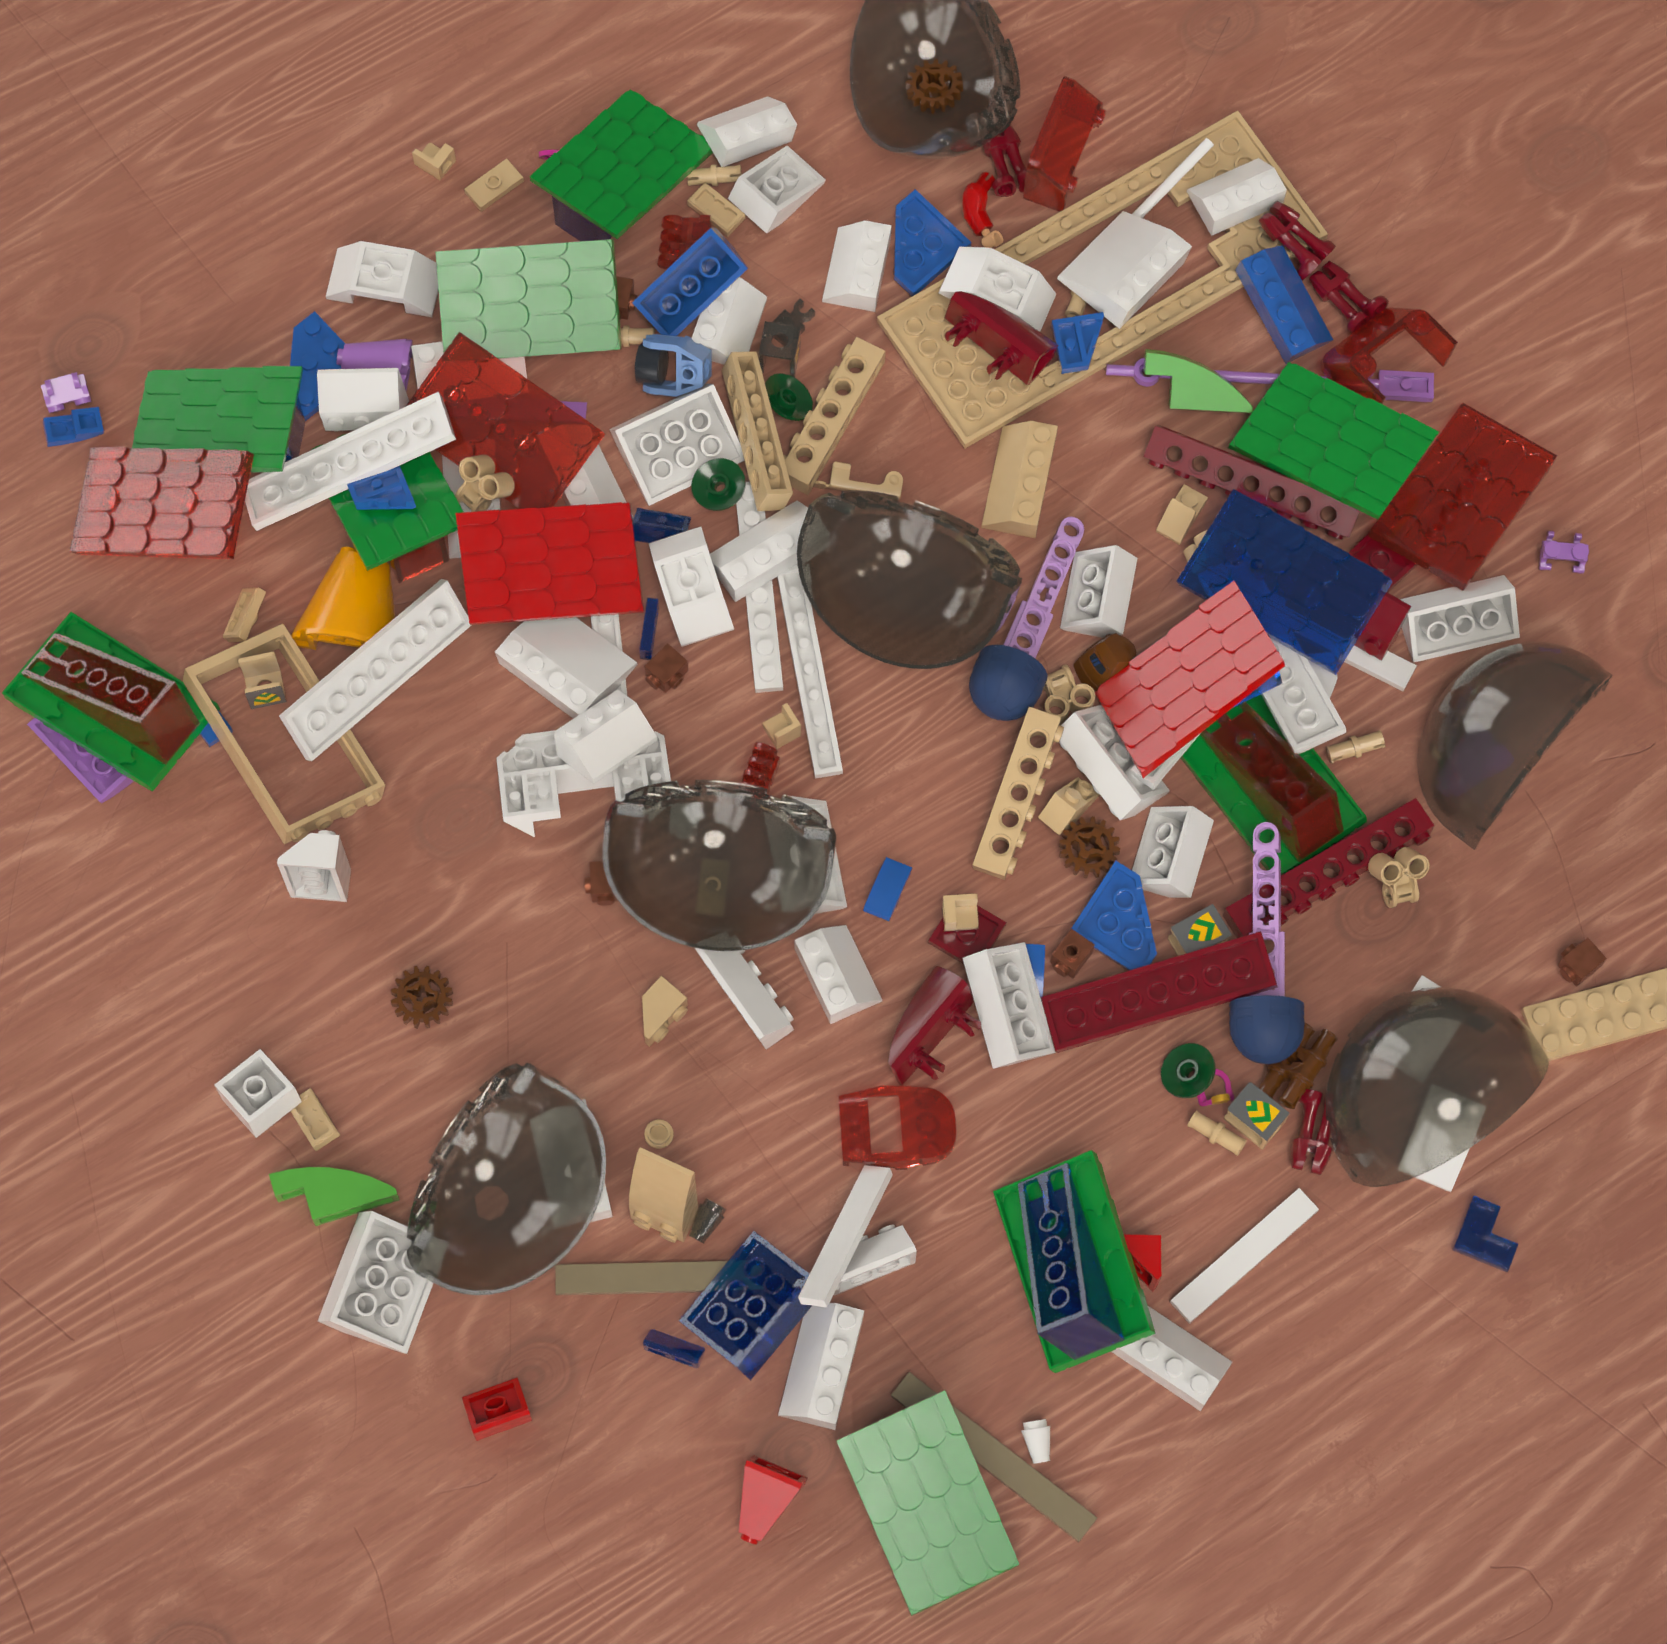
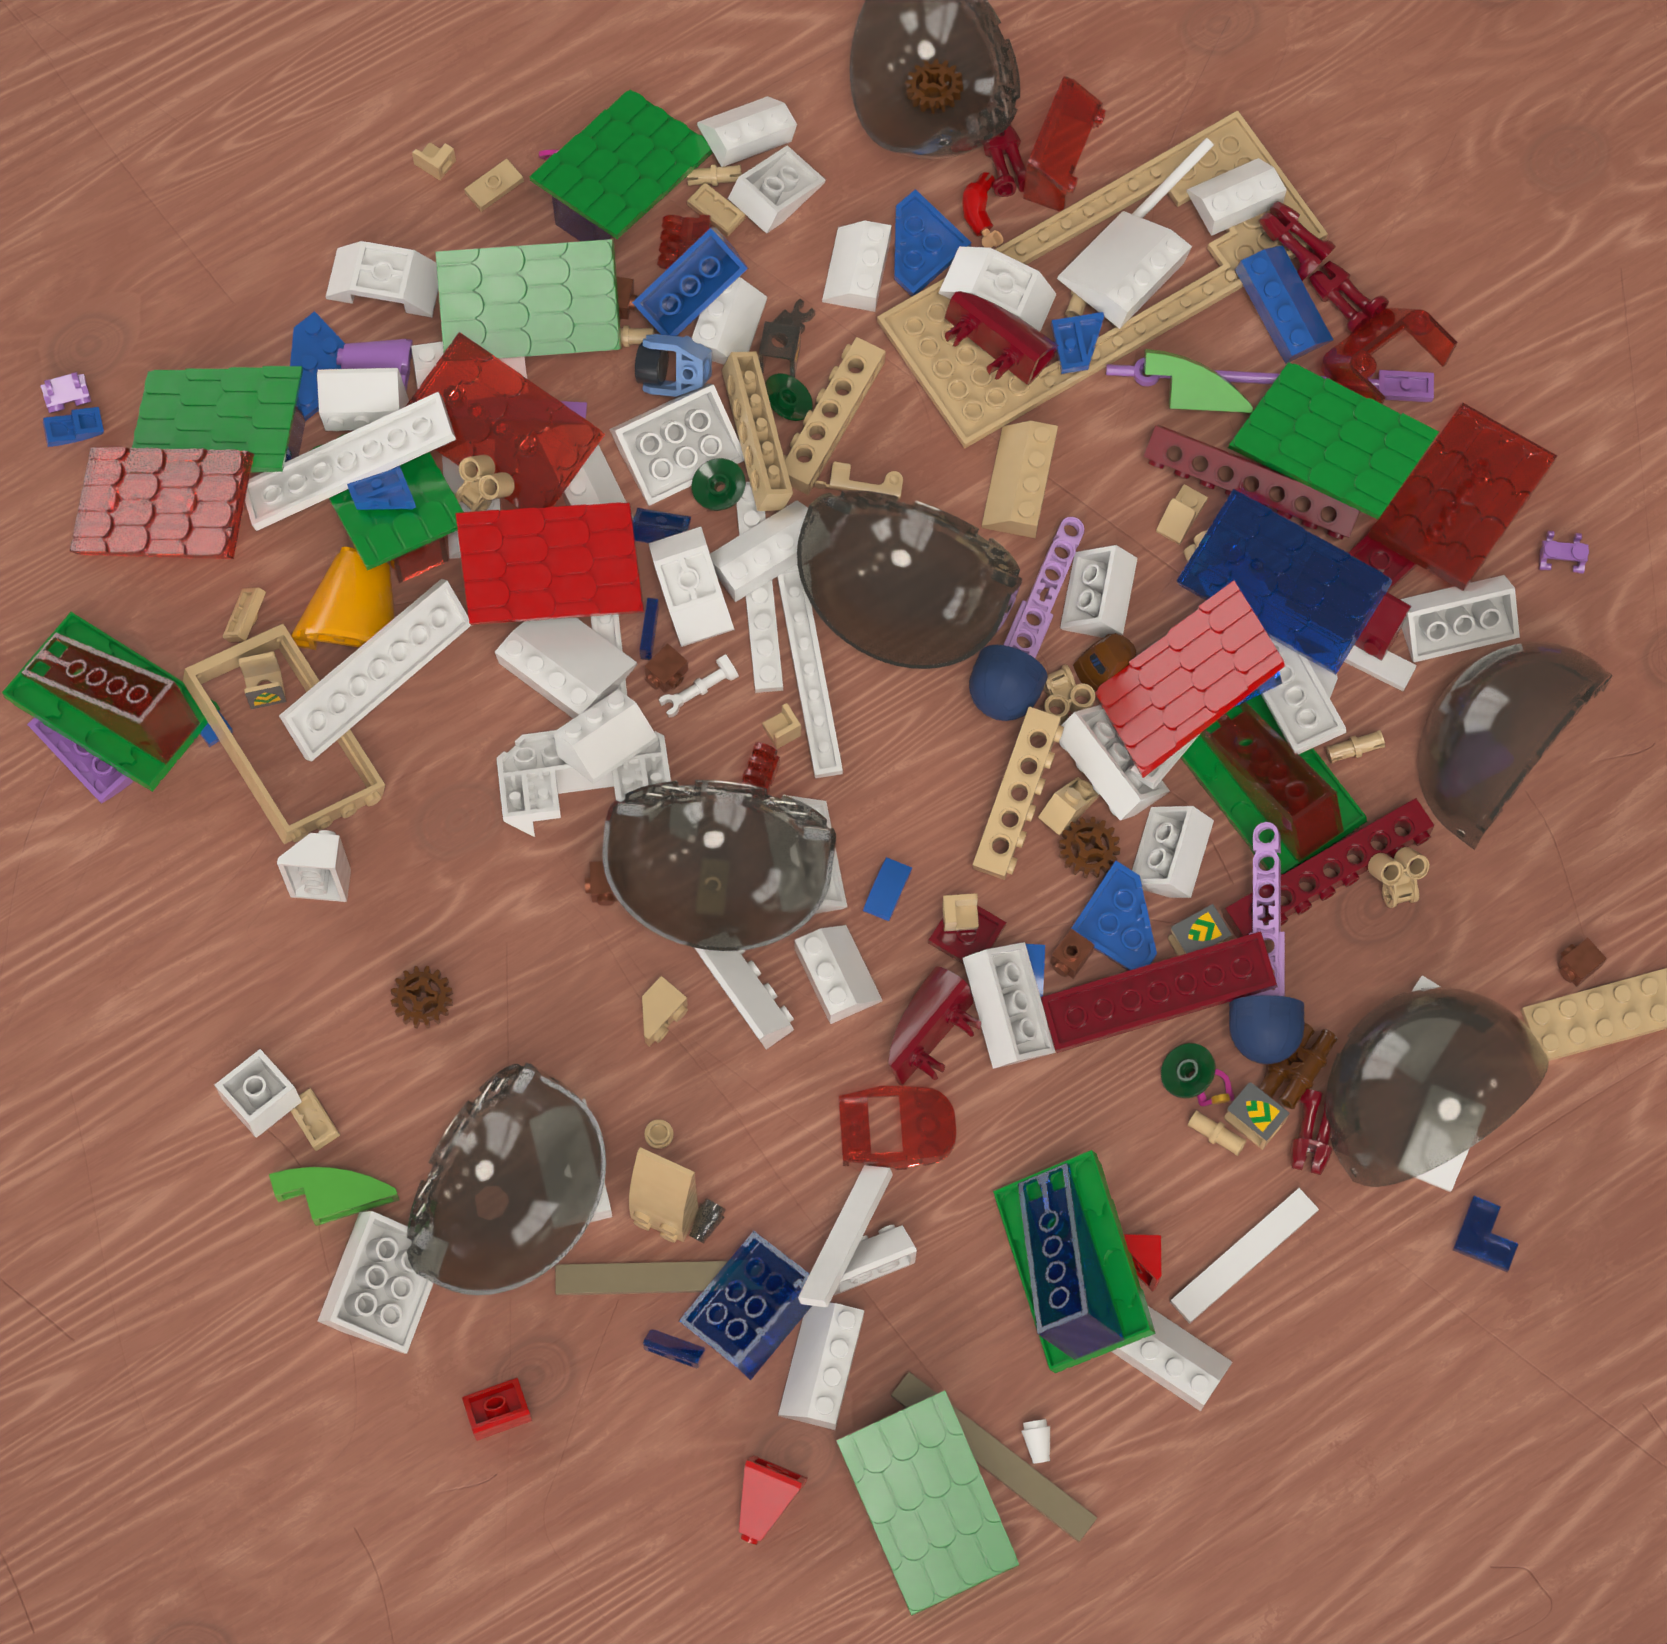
none -> white piece [659,655,739,718]

